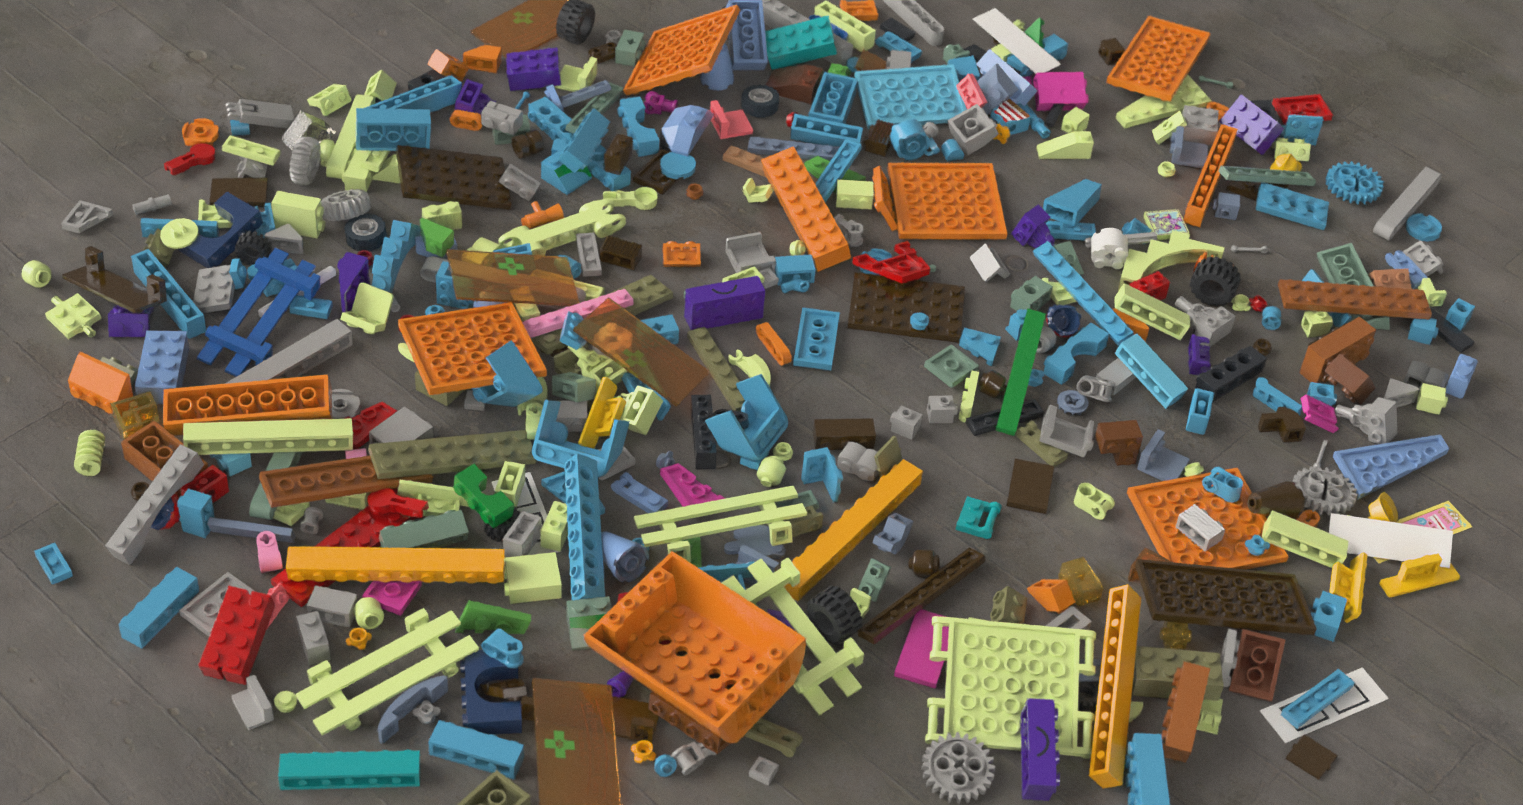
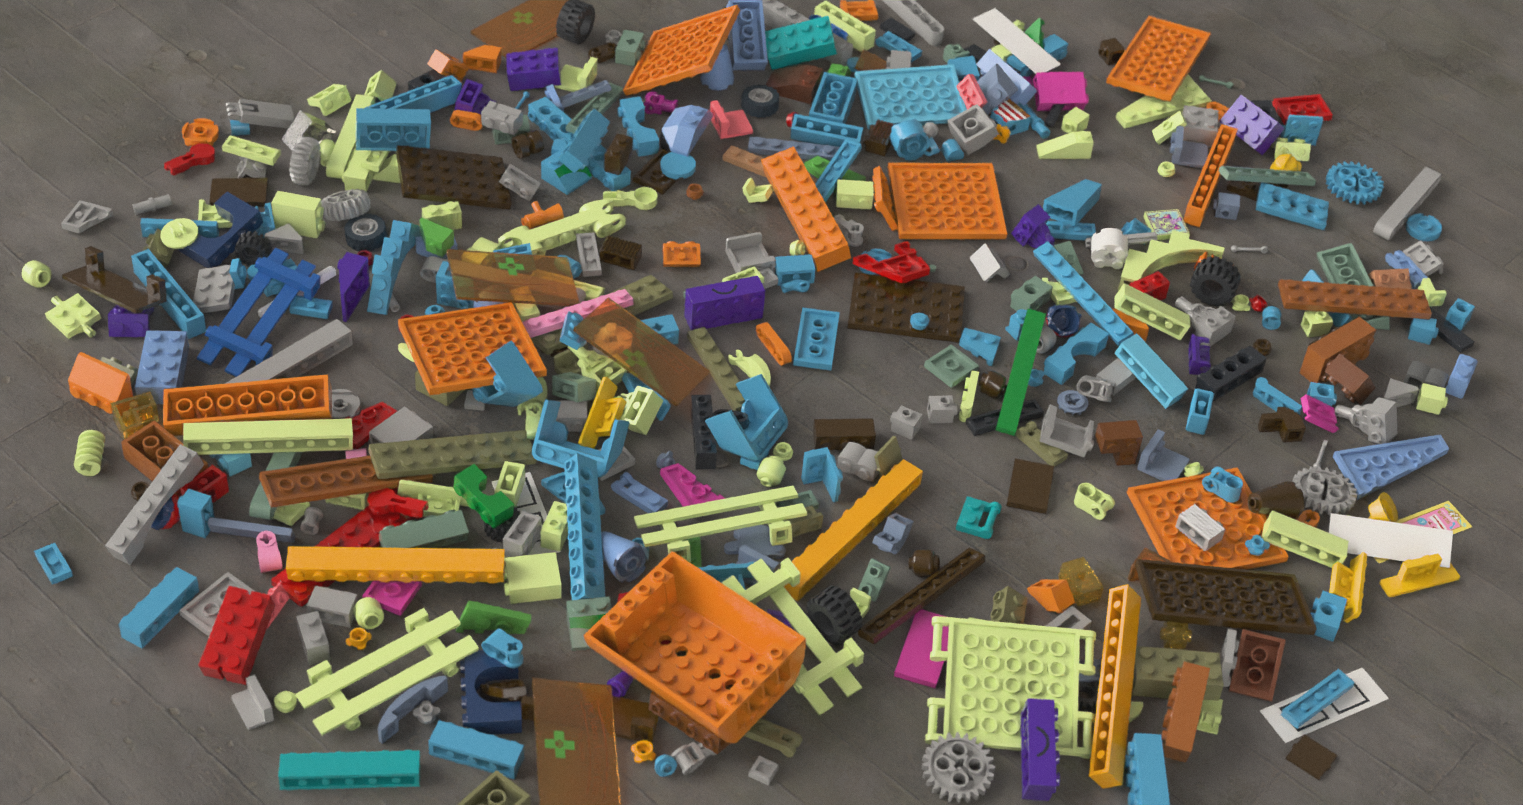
yellowish green bracket [340,283,394,334] -> none

